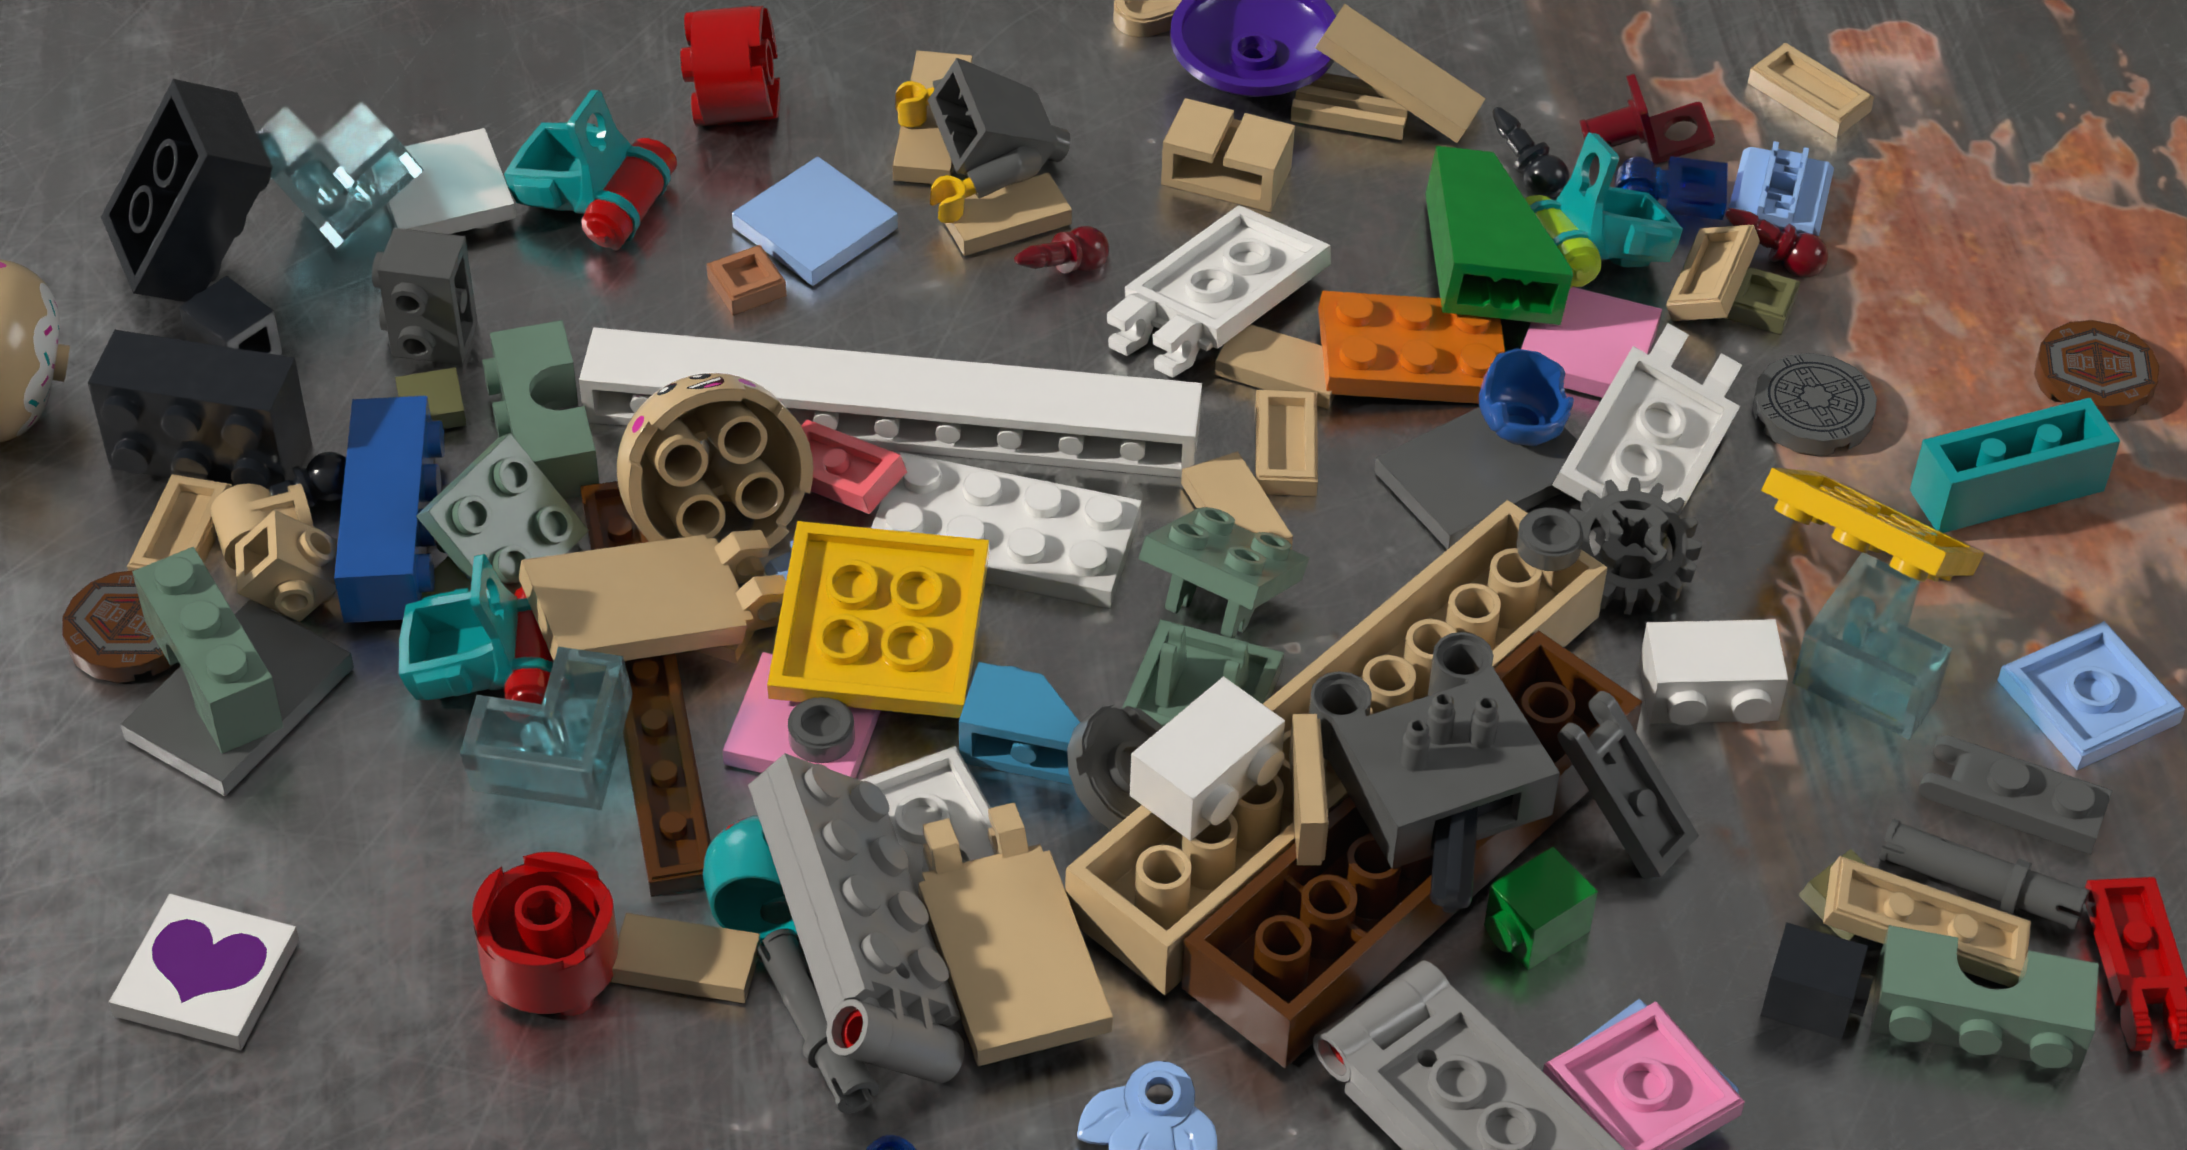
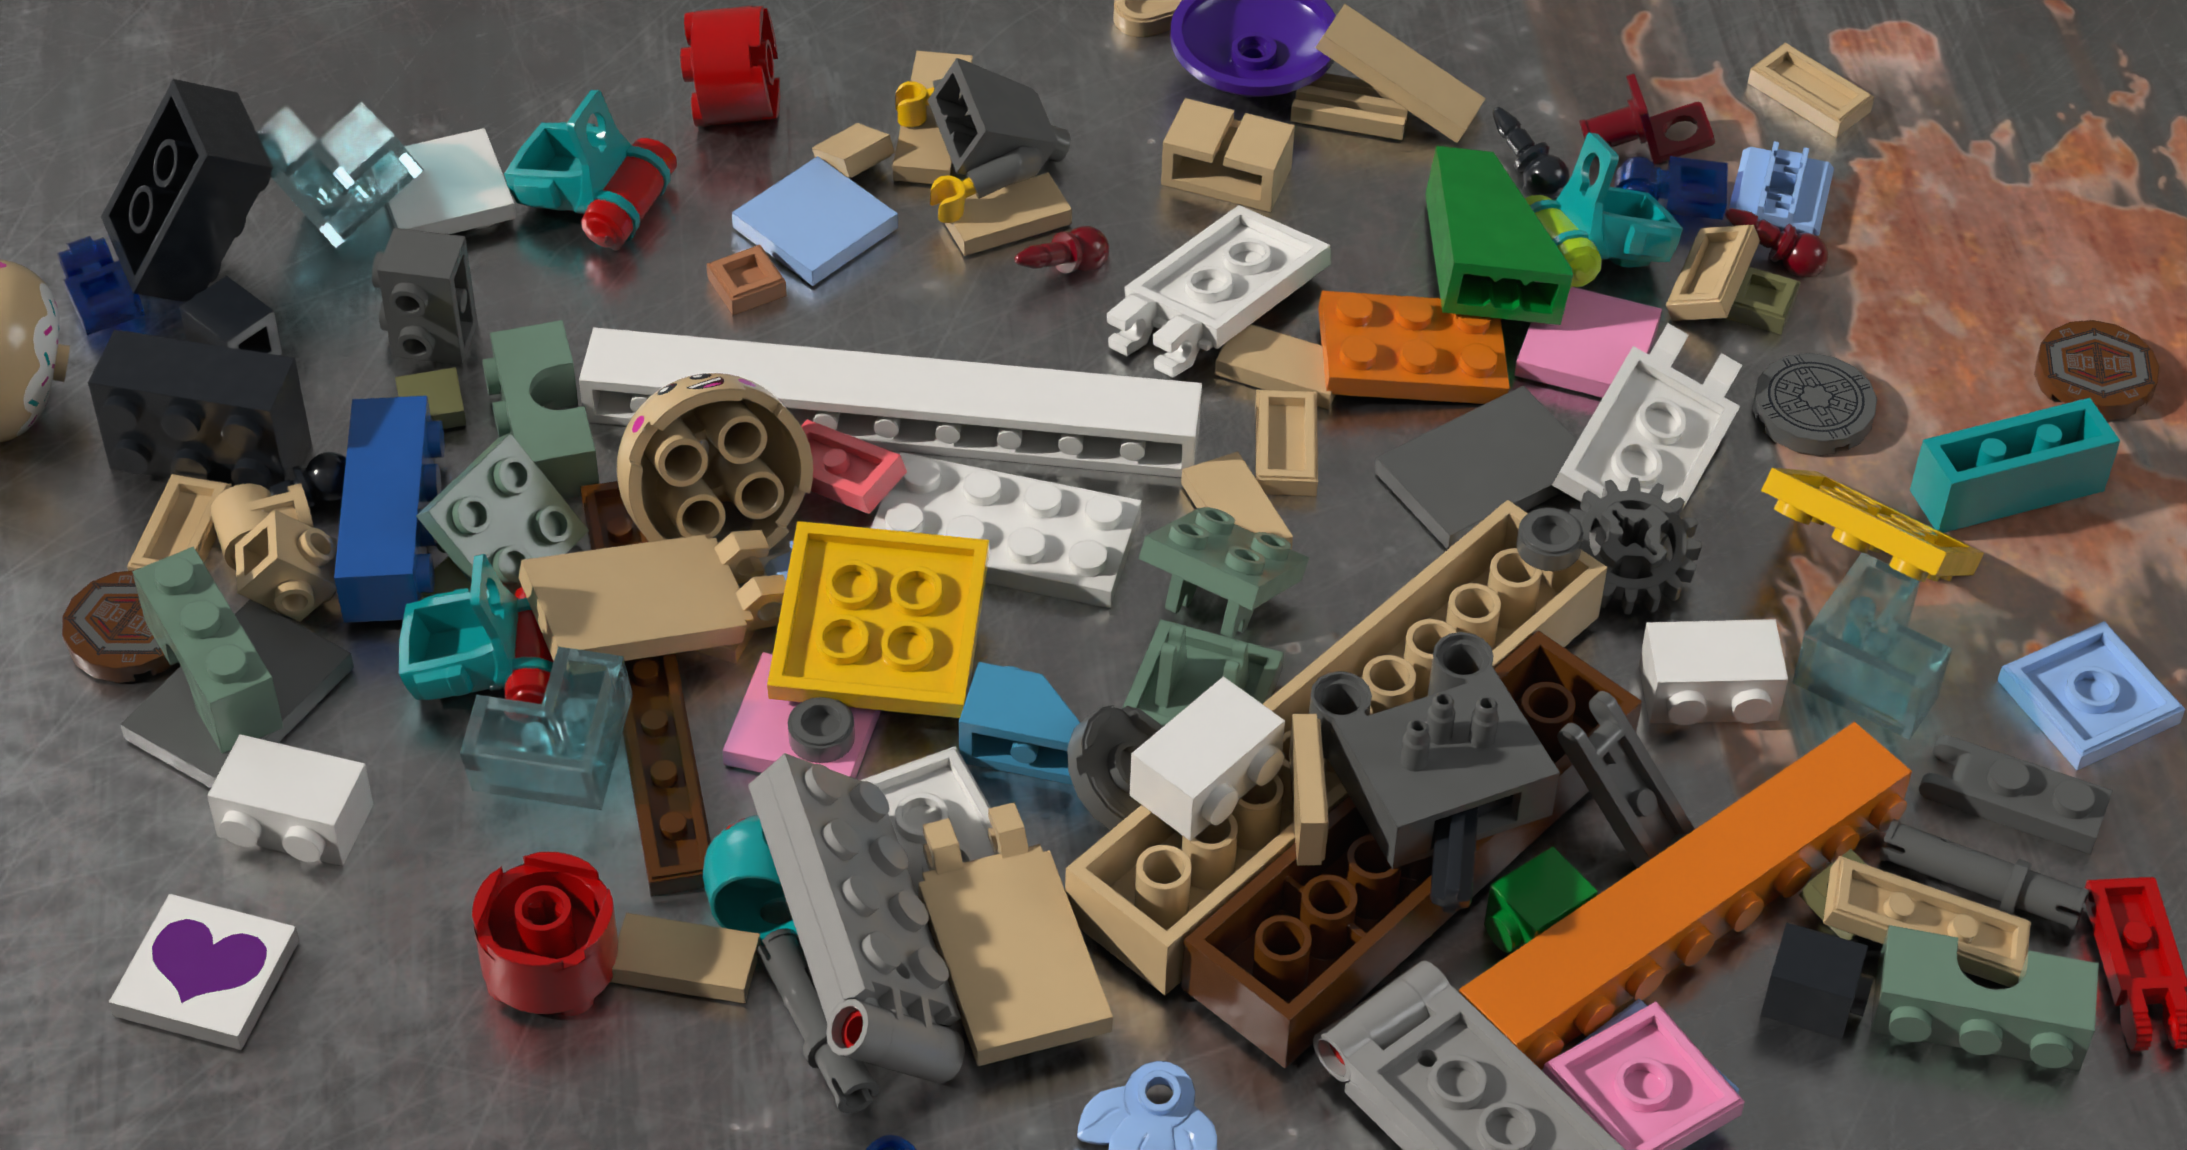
blue hair [1479,349,1574,446] -> none
none -> clear blue plate [57,236,145,335]
none -> white brick [207,734,374,866]
none -> tan tile [812,123,895,178]
none -> orange brick [1459,721,1912,1070]

